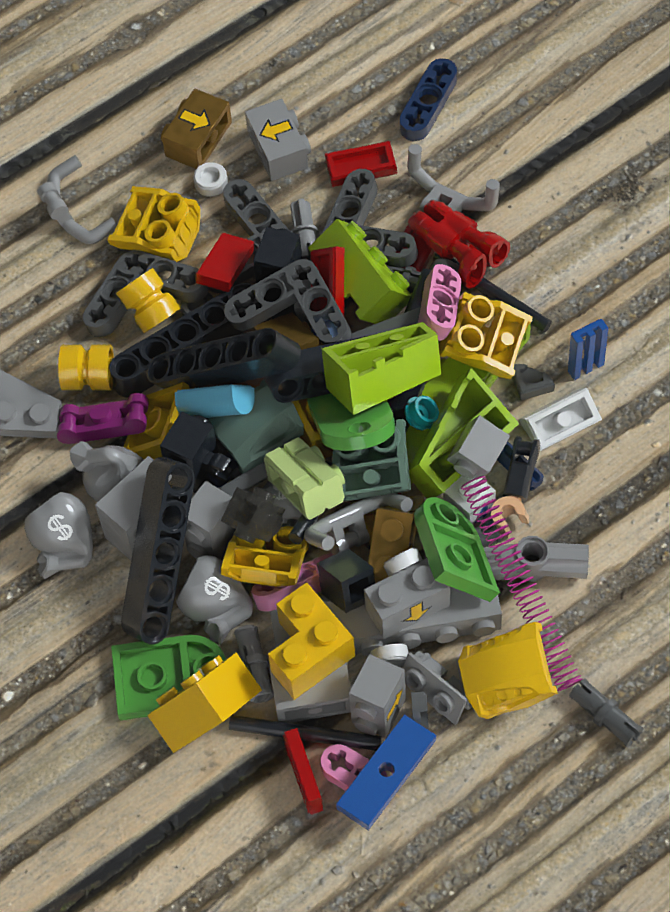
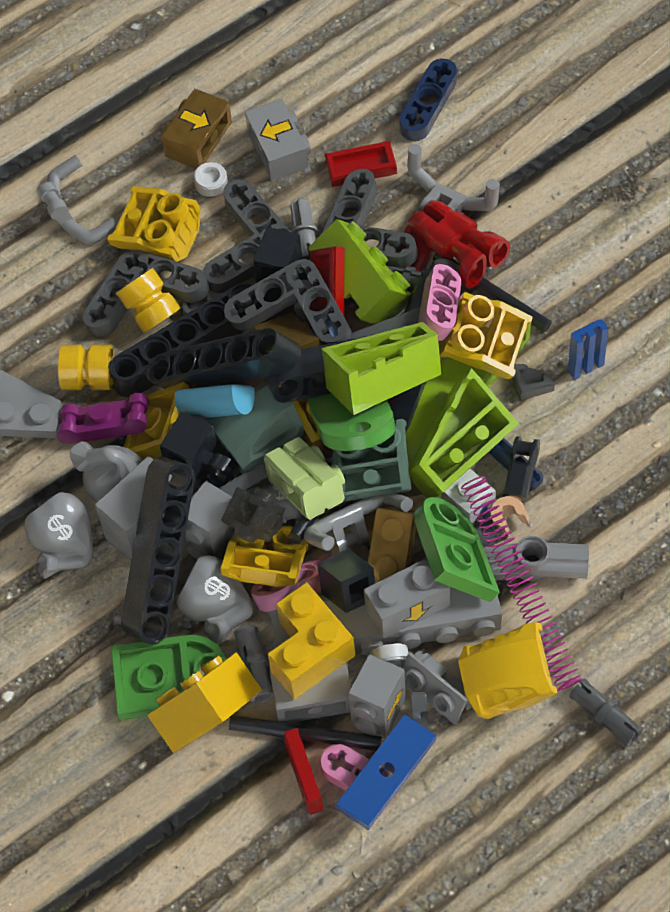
red tile [196,232,254,292] -> none
white tile [383,548,423,577] -> none
teal plate [404,395,439,431] -> none
light grey brick [446,415,510,480] -> none
white slope [519,387,602,451] -> none

